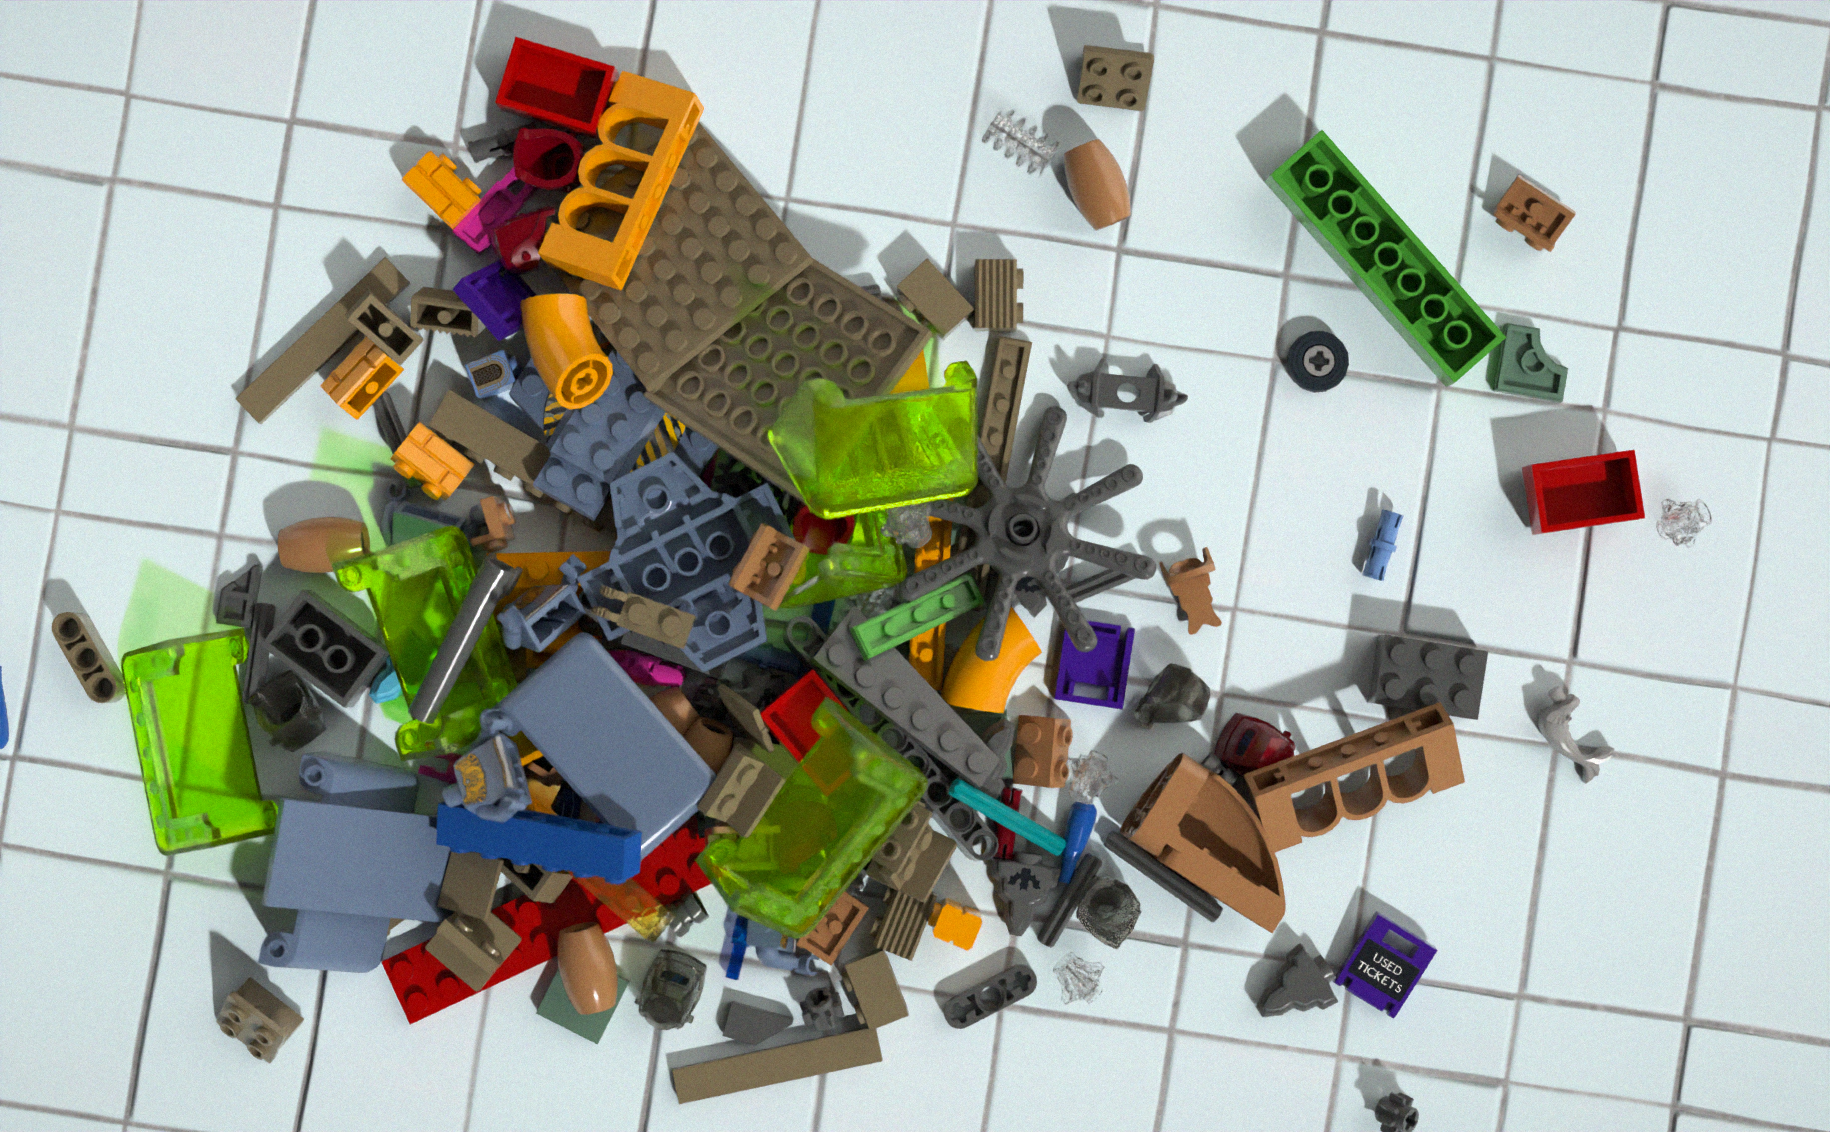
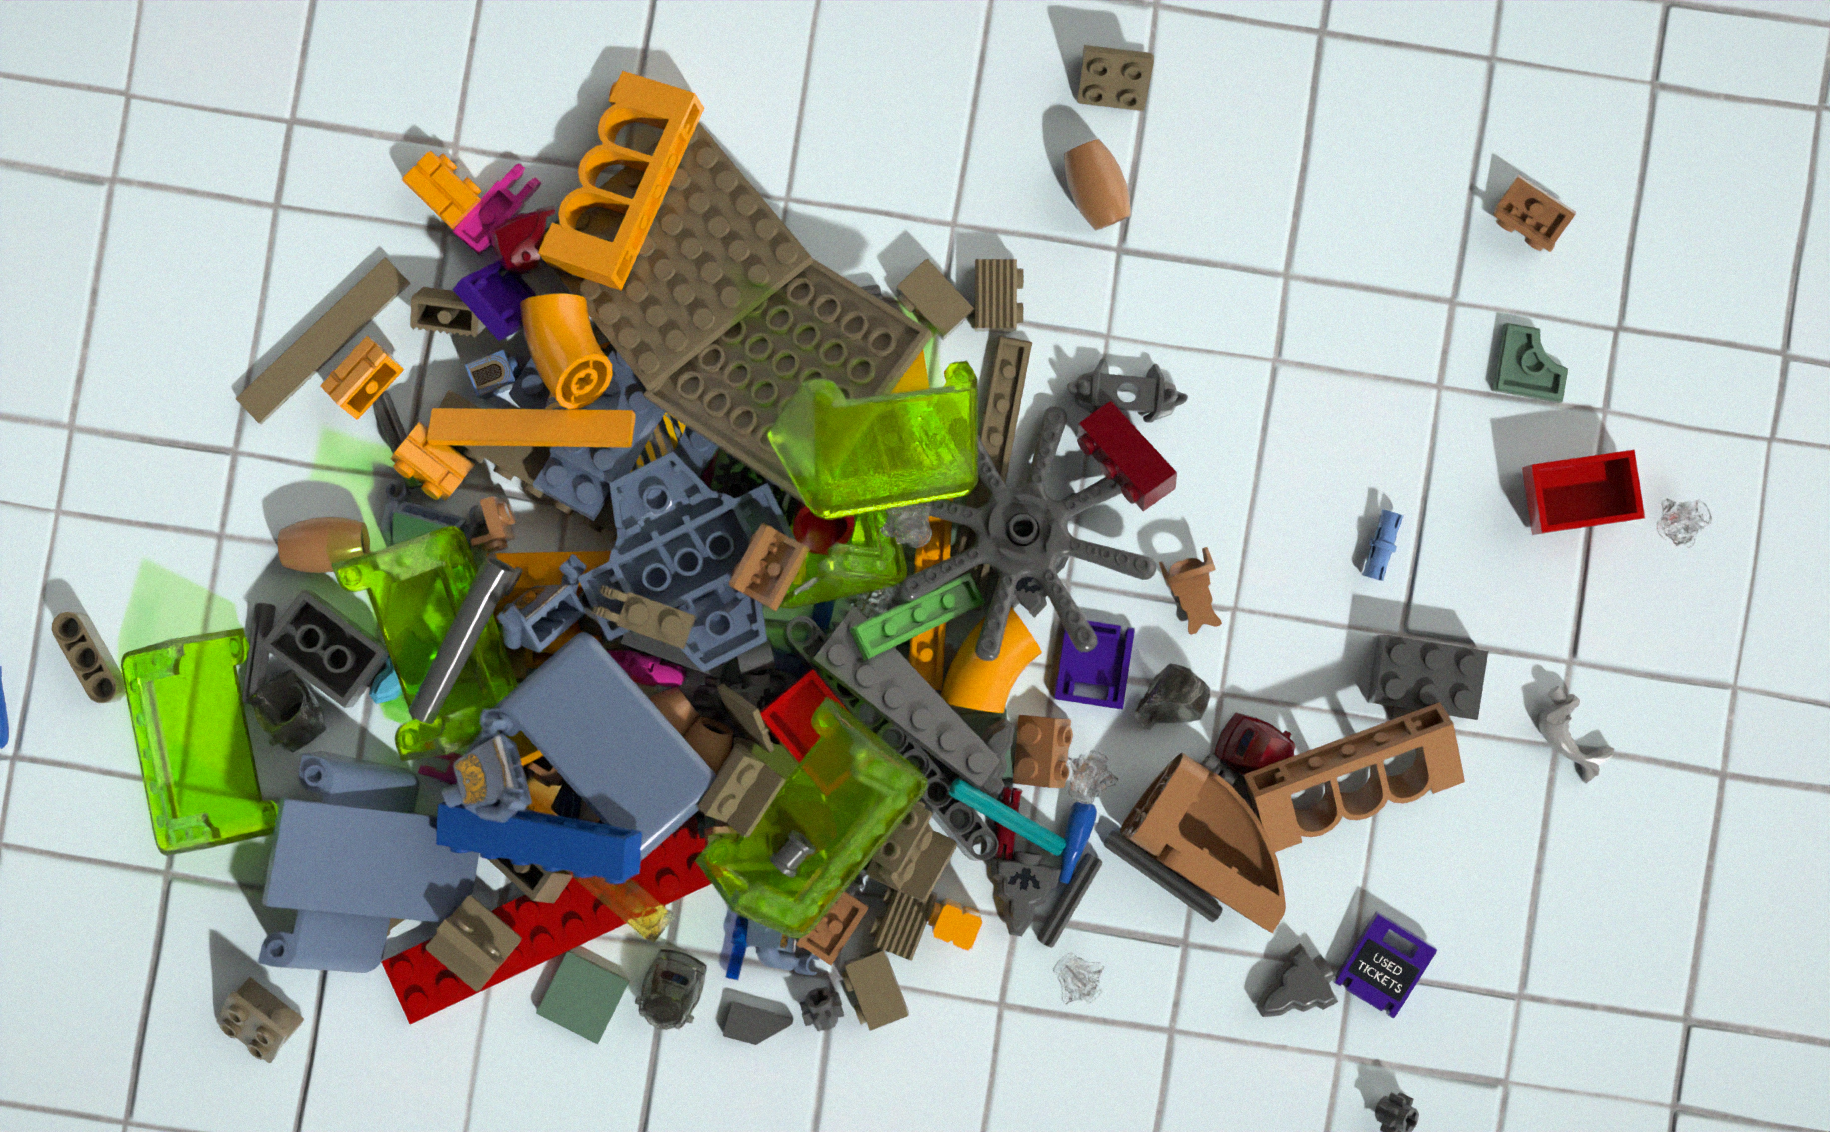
dark grey tile [216,565,263,628] -> none
dark tan brick [345,289,424,366] -> none
dark tan piece [437,851,504,920] -> none
dark grey pin [468,121,537,163] -> none
red piece [495,37,620,141] -> none
dark red helmet [513,128,585,194] -> none
medium nougat piece [557,922,618,1015] -> none
dark grey wheel [661,889,709,938] -> none
dark tan tile [672,1027,883,1104] -> none
dark grey beam [944,964,1037,1029] -> none
clear piece [982,109,1060,178] -> none
dark grey axle [1051,569,1135,609] -> none
clear smoke helmet [1076,874,1141,950] -> none
bright green brick [1265,130,1506,387] -> none
black bush [1287,331,1349,393] -> none
none -> light orange tile [427,408,636,447]
none -> dark grey beam [737,637,776,675]
none -> dark grey bush [769,830,816,878]
none -> dark red brick [1077,401,1177,512]

